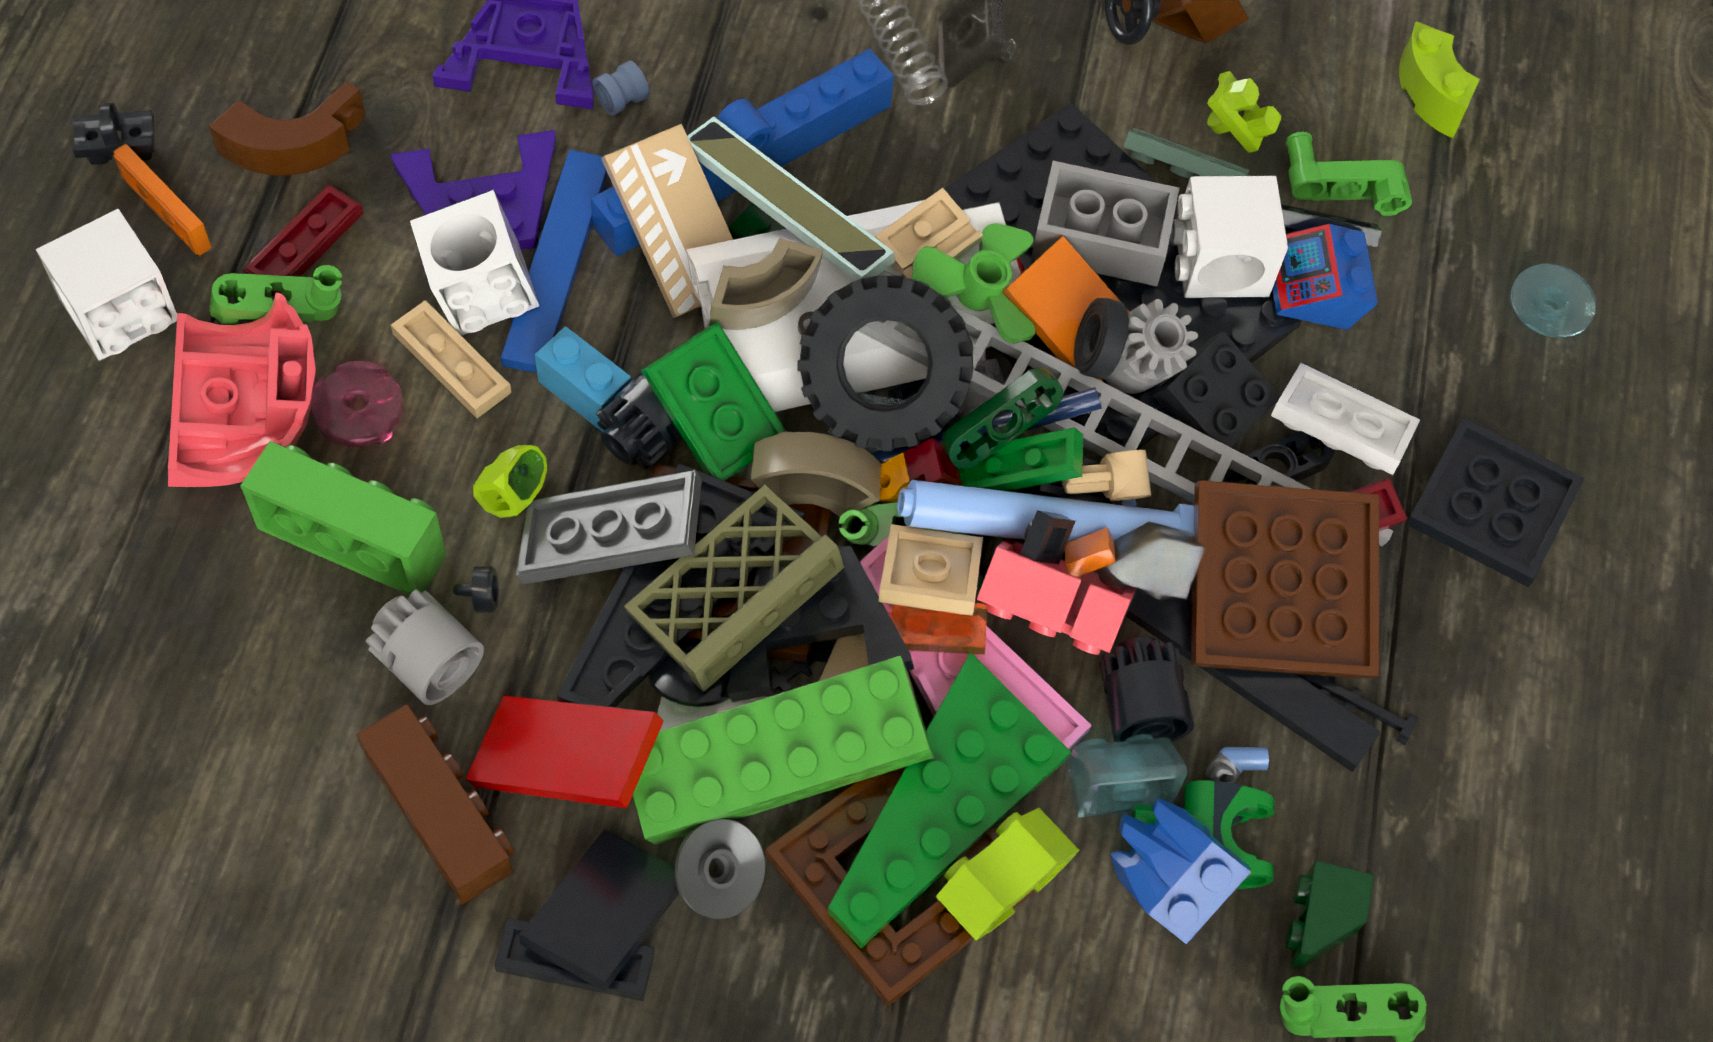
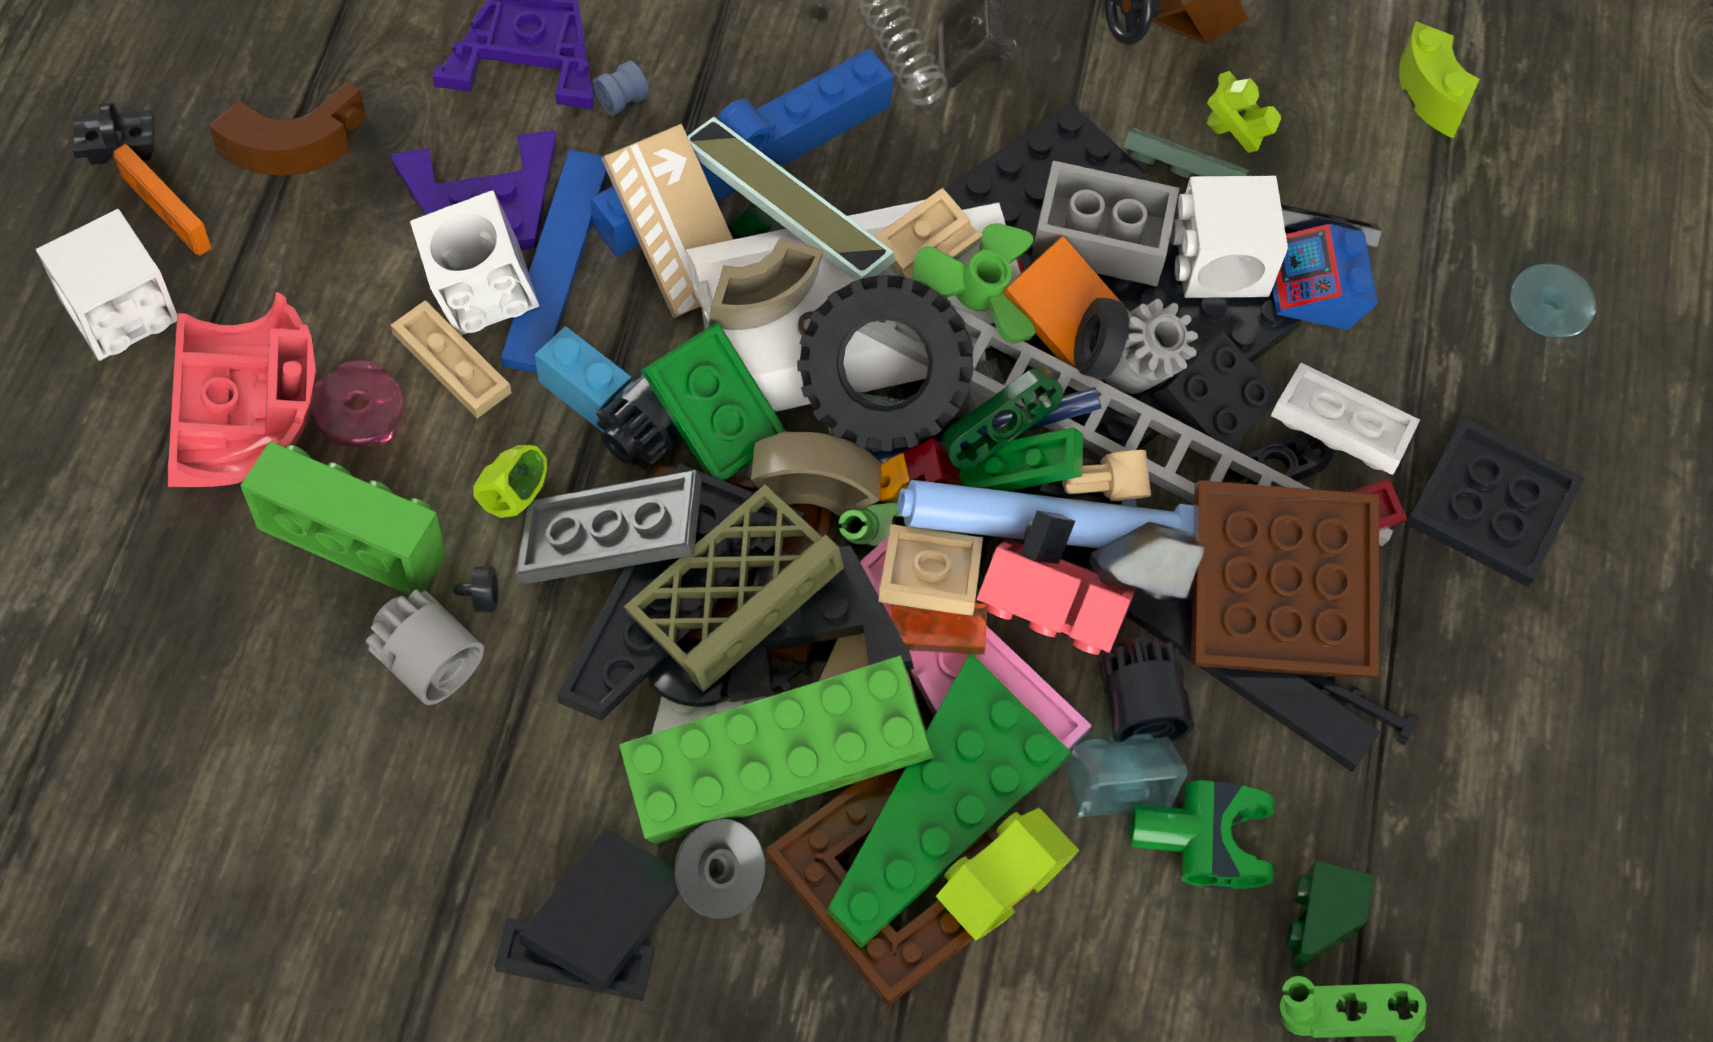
bright green beam [209,265,342,325] -> none
dark red tile [242,184,363,297] -> none
reddish brown brick [356,704,514,905] -> none
red tile [465,696,664,809] -> none
orange tile [1065,527,1116,577] -> none
blue plate [1110,797,1251,944] -> none
arm [1205,747,1269,783] -> none
bright green beam [1285,132,1412,216] -> none

